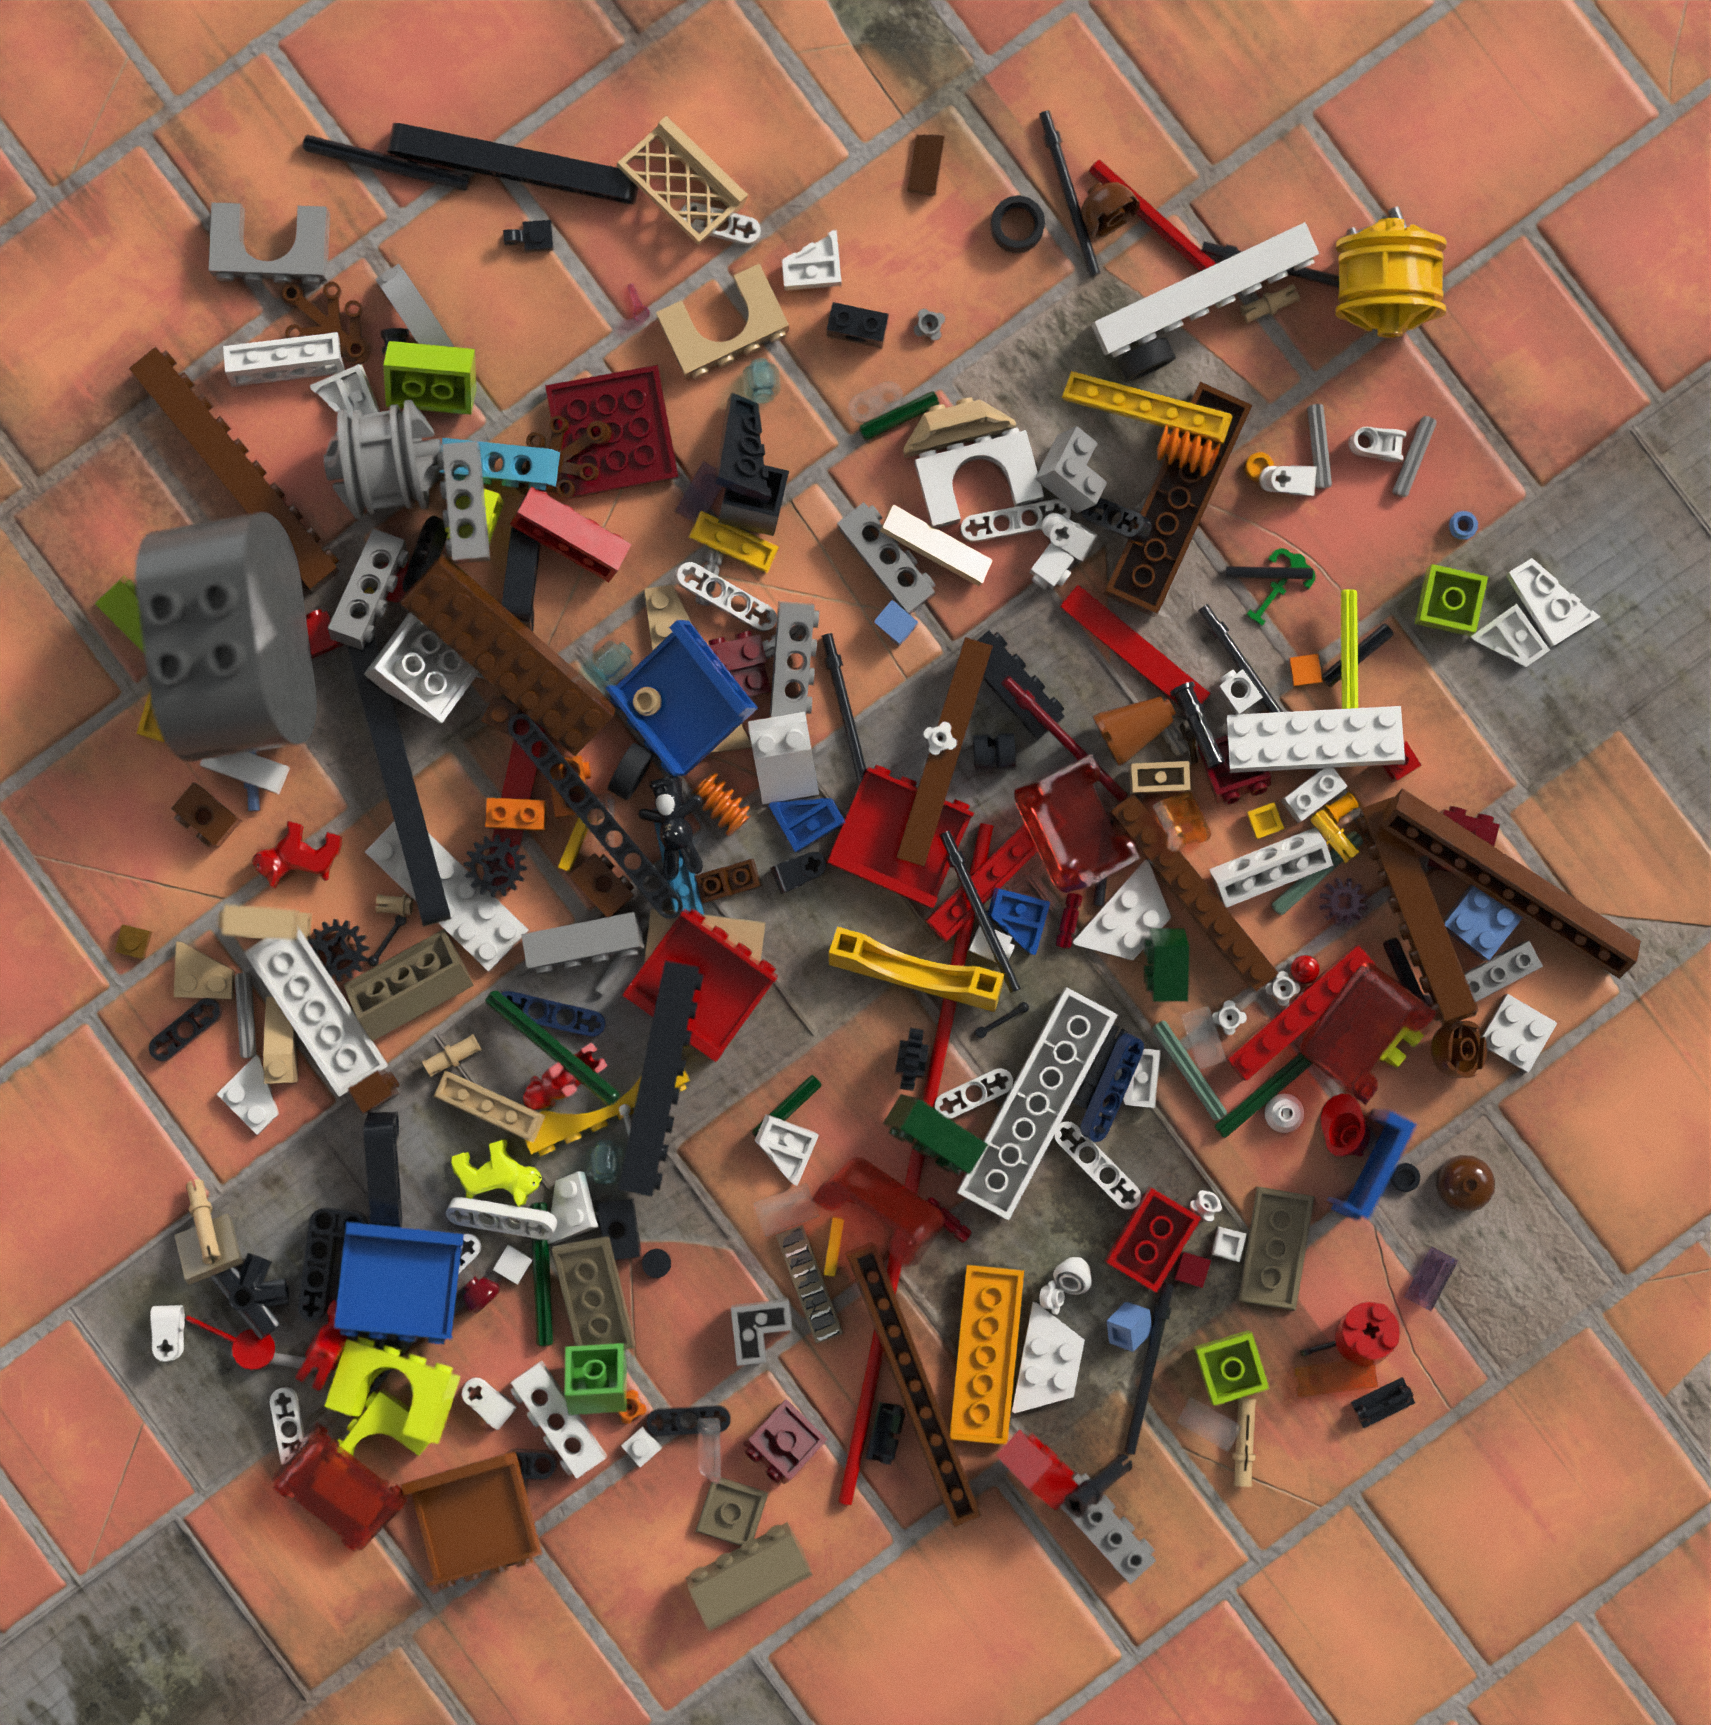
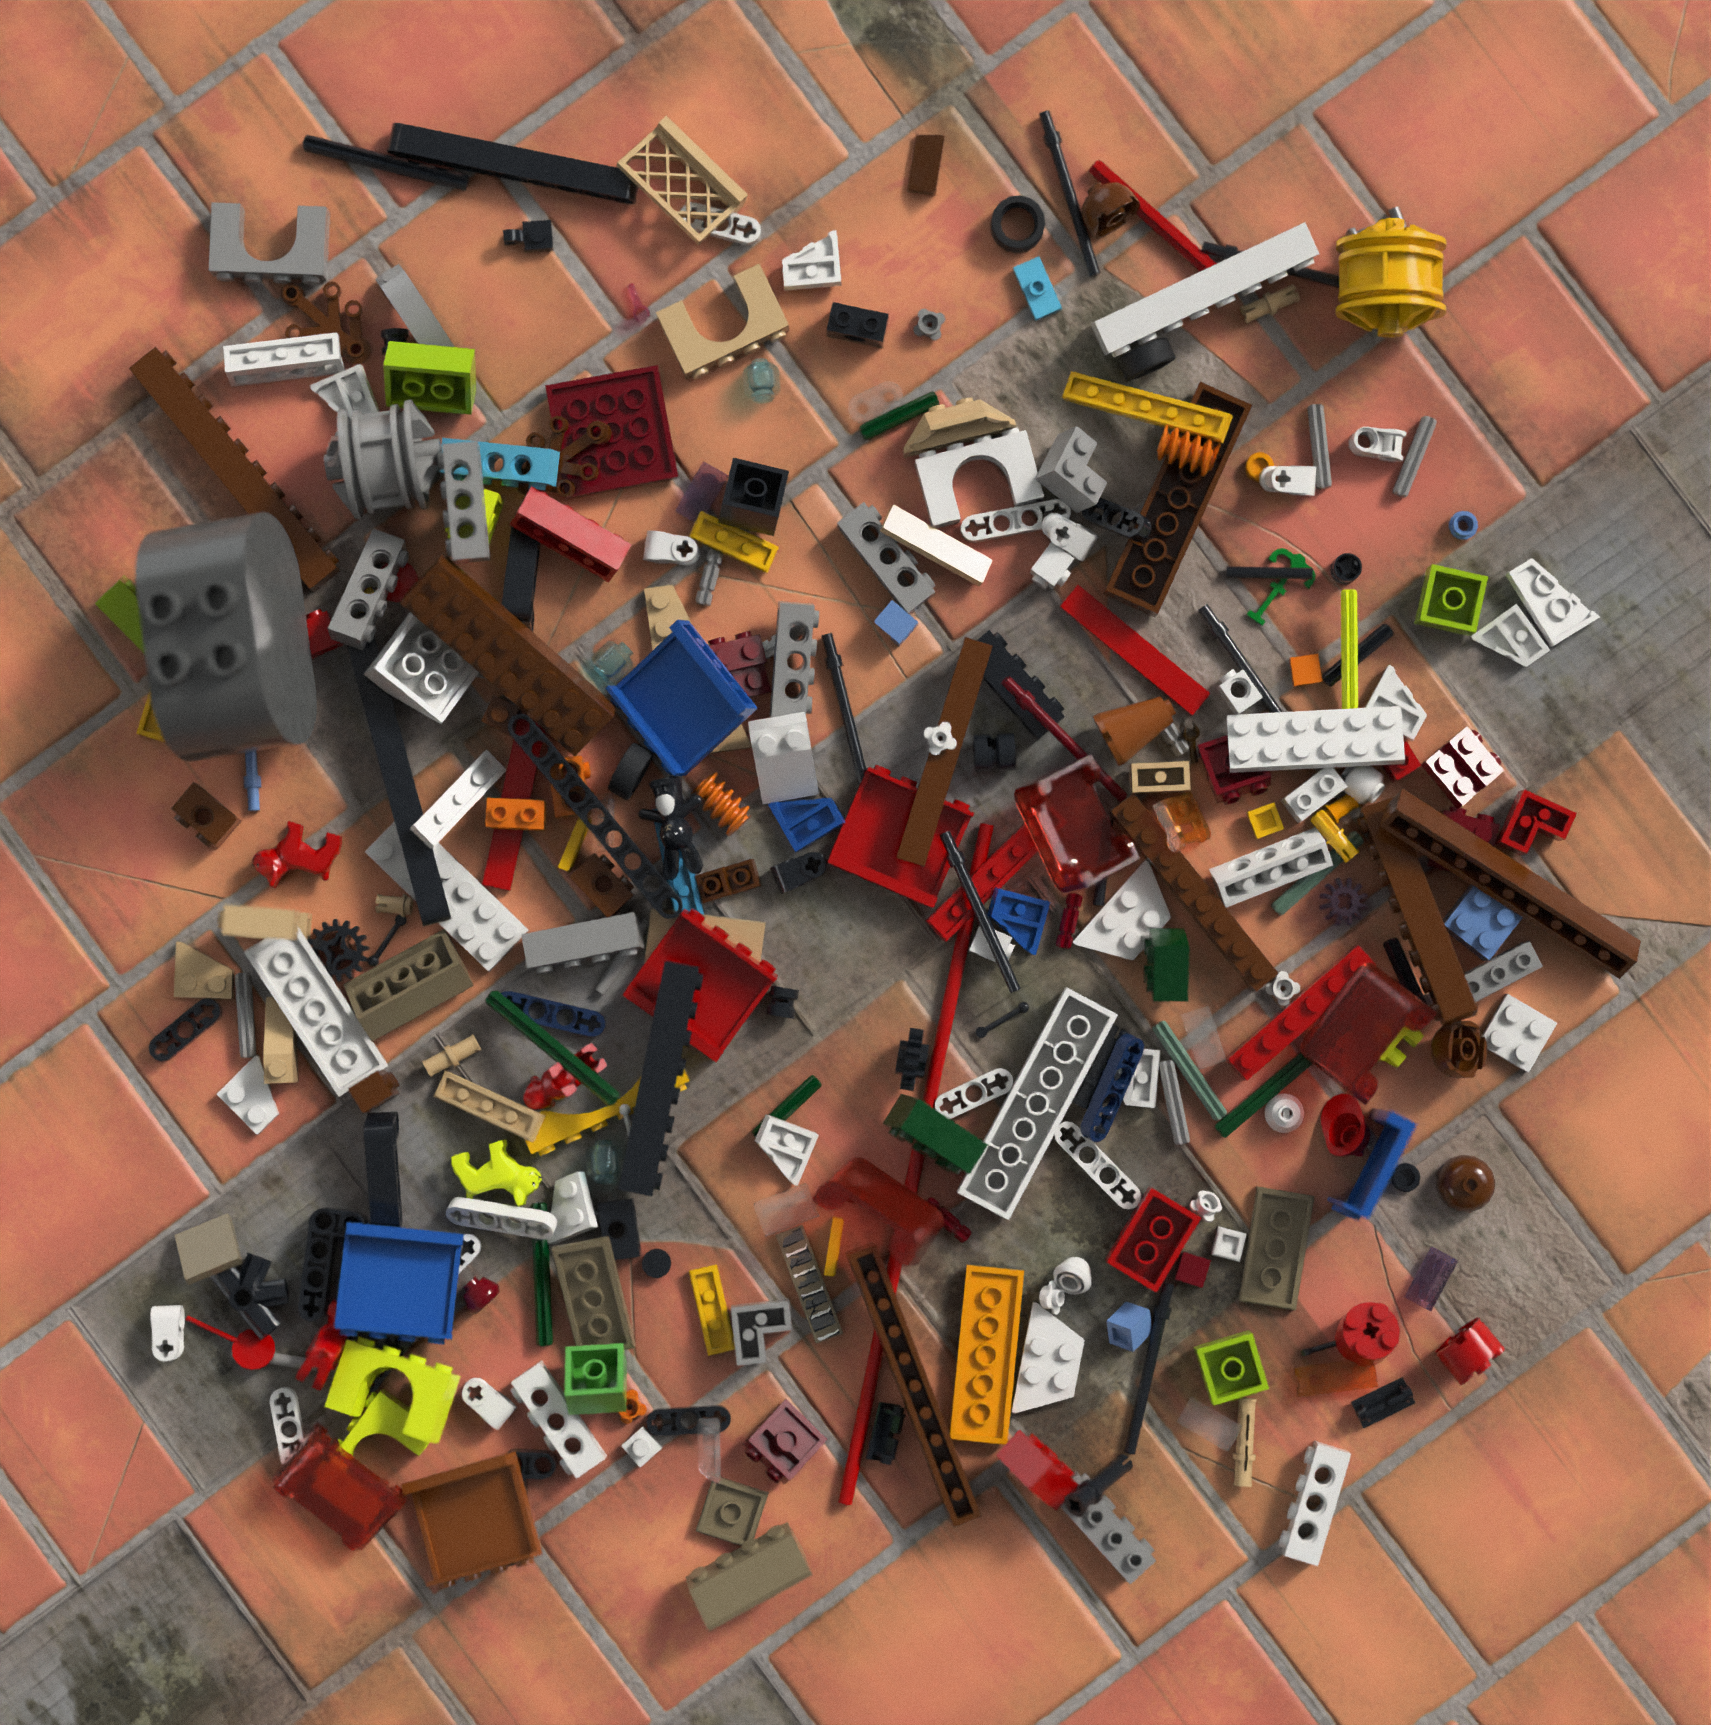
pearl gold plate [115,924,152,959] -> none
tan pin [186,1179,221,1264] -> none
white tile [200,752,290,794] -> none
black beam [402,515,448,592] -> none
black gear [464,835,528,898] -> none
white tile [493,1244,533,1285] -> none
tan plate [633,687,662,716] -> none
white beam [675,562,777,631] -> none
black wing [714,393,771,504] -> none
yellow arch [829,927,1004,1012] -> none
black pin [1170,682,1225,769] -> none
white plate [1212,1000,1247,1035] -> none
red plate [1290,955,1320,984] -> none
none -> white plate [410,750,506,849]
none -> white piece [643,531,700,566]
none -> yellow tile [689,1264,735,1356]
none -> black wheel [766,986,799,1019]
none -> medium azure plate [1013,256,1062,321]
none -> light grey axle [1159,1060,1190,1145]
none -> white brick [1279,1441,1351,1566]
none -> black wheel [1330,553,1362,585]
none -> white head [1341,766,1385,804]
none -> white wing [1365,665,1427,741]
none -> plate [1421,727,1504,809]
none -> red brick [1435,1317,1505,1386]
none -> red brick [1495,789,1577,855]

